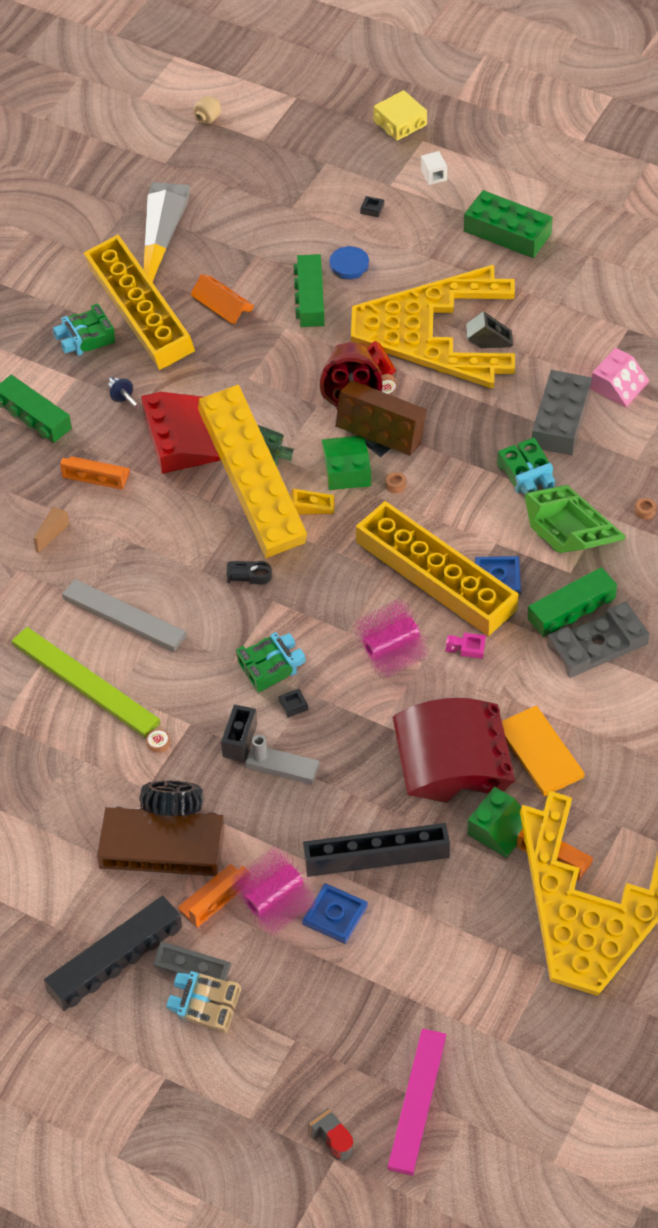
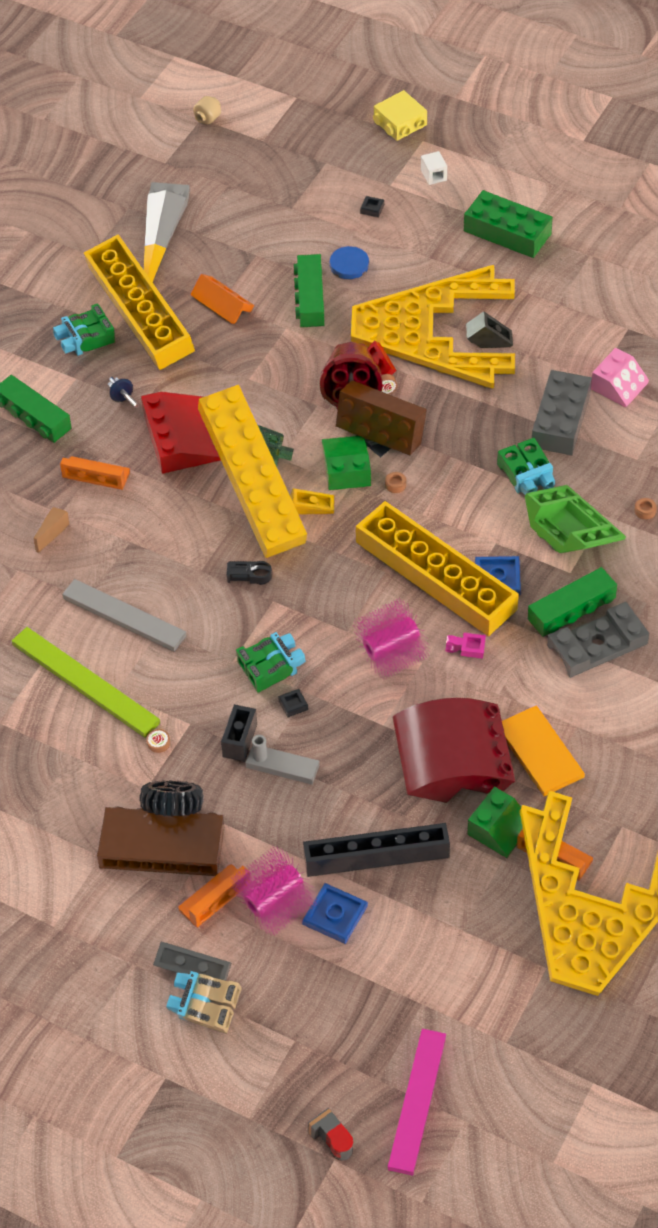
black brick [44,895,182,1011] -> none

